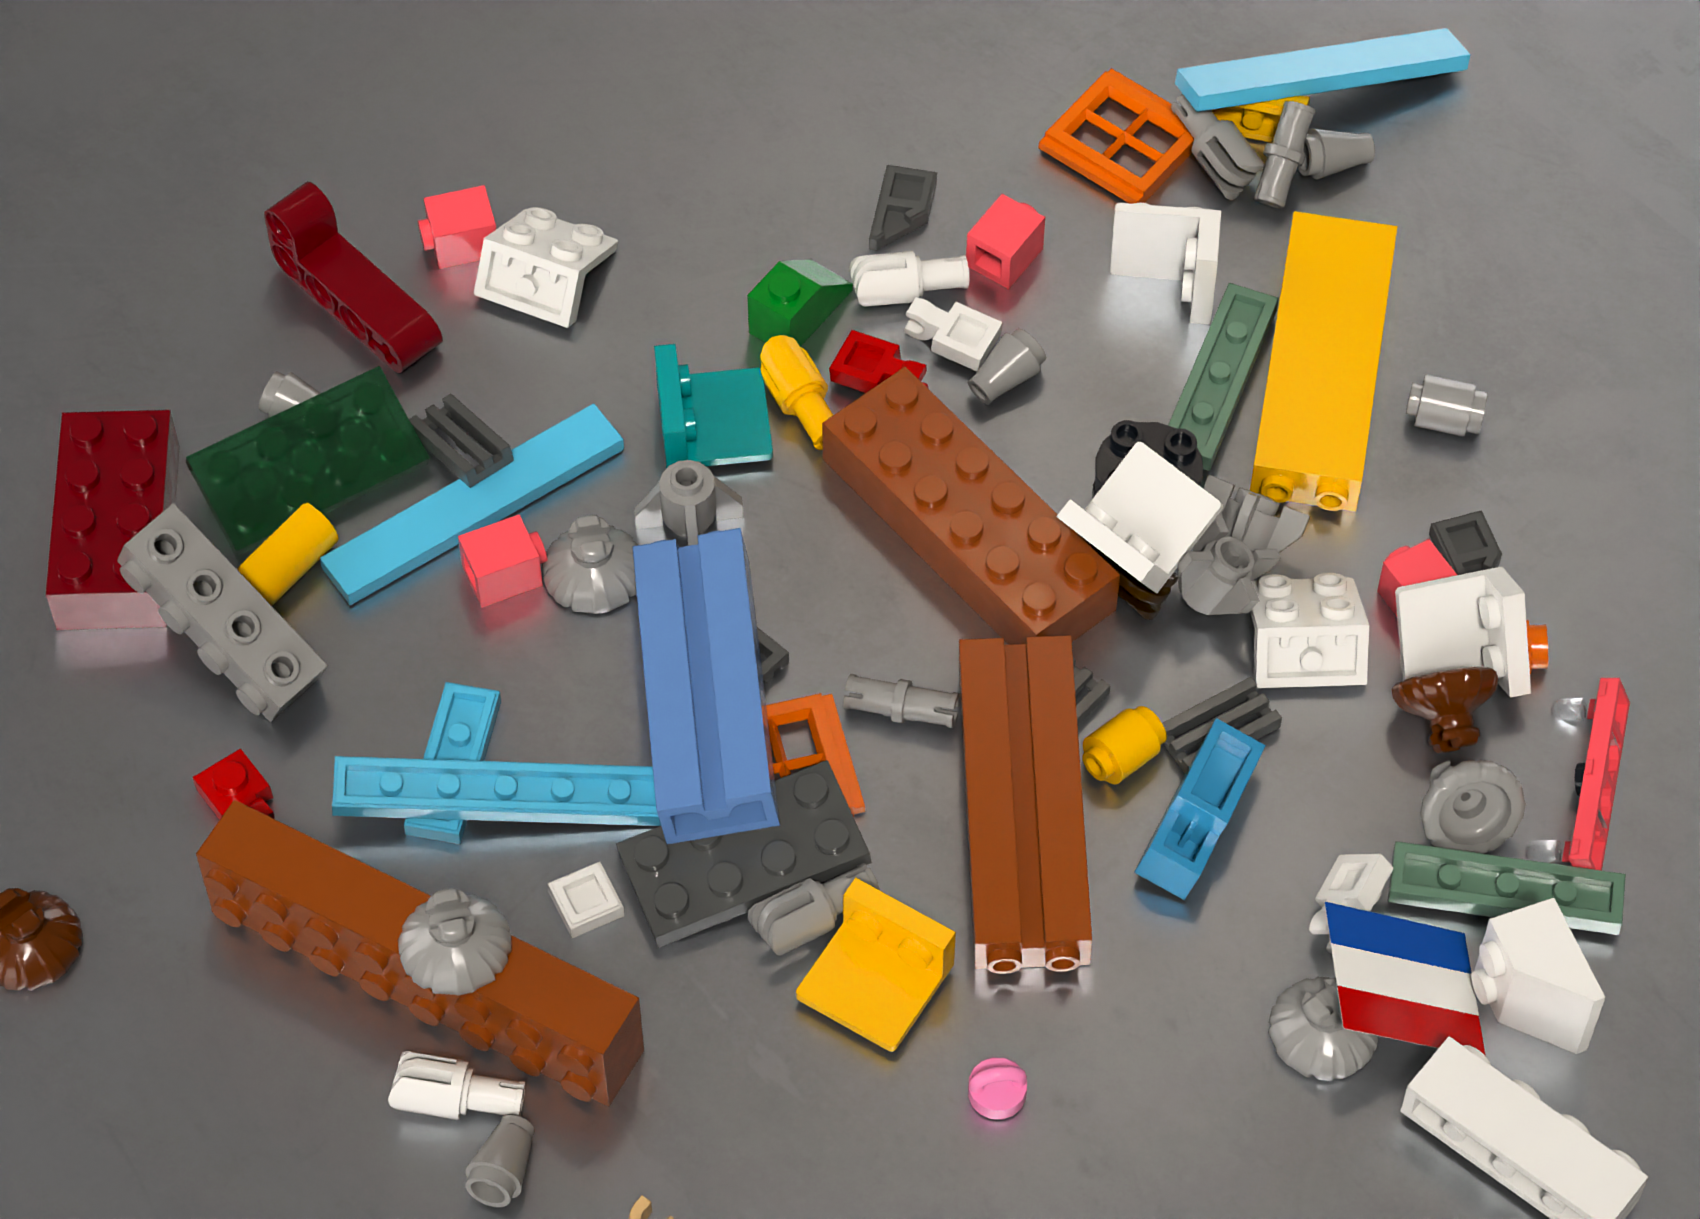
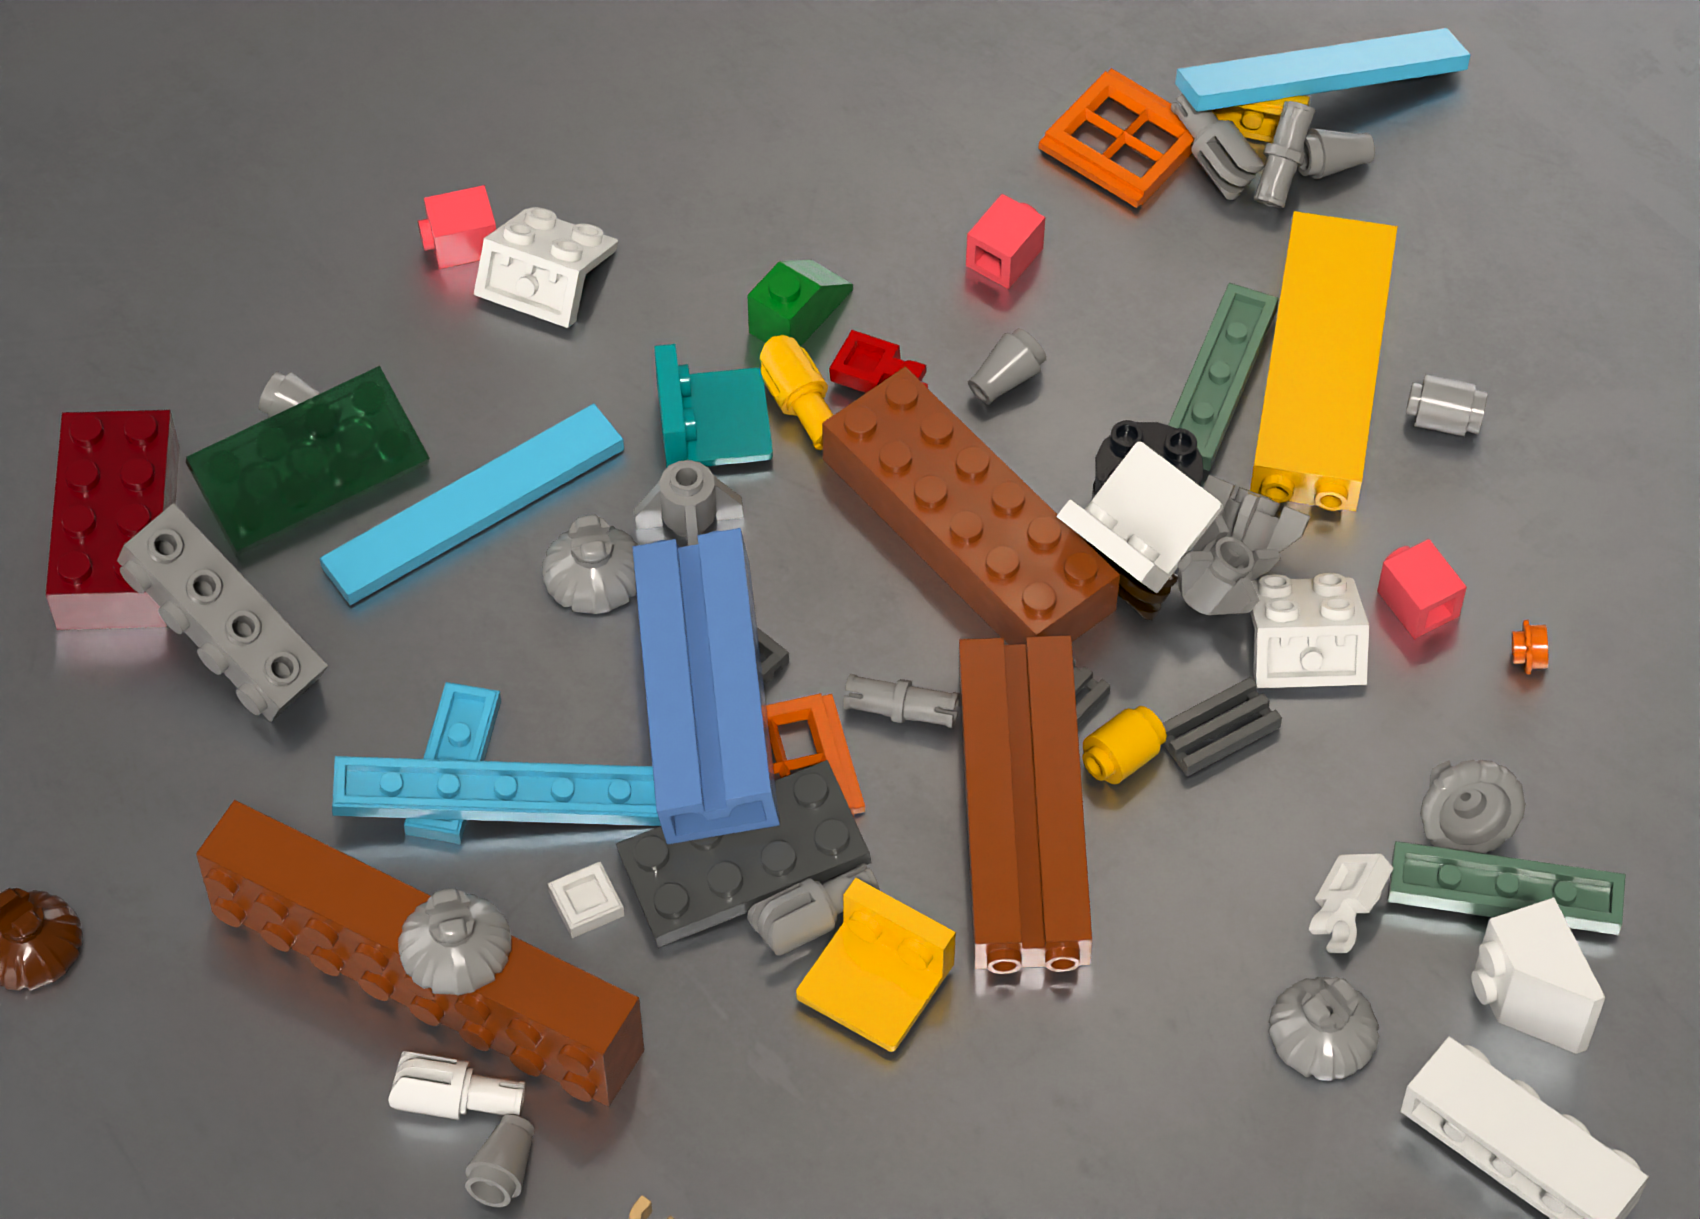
red plate [192,748,275,820] -> none
yellow brick [237,502,339,606] -> none
dark red beam [264,181,443,373] -> none
dark grey tile [407,394,514,488] -> none
coral brick [458,514,547,608] -> none
white arm [849,251,969,307] -> none
dark grey tile [869,165,937,251] -> none
white plate [904,297,1003,372] -> none
bright pink tile [968,1057,1027,1120] -> none
white bracket [1110,203,1221,325] -> none
dark azure slope [1134,718,1266,900] -> none
sticker [1324,902,1486,1056] -> none
reddish brown hair [1392,667,1499,754] -> none
white bracket [1395,566,1531,698] -> none
dark grey tile [1429,510,1502,575] -> none
coral piece [1525,678,1630,871] -> none

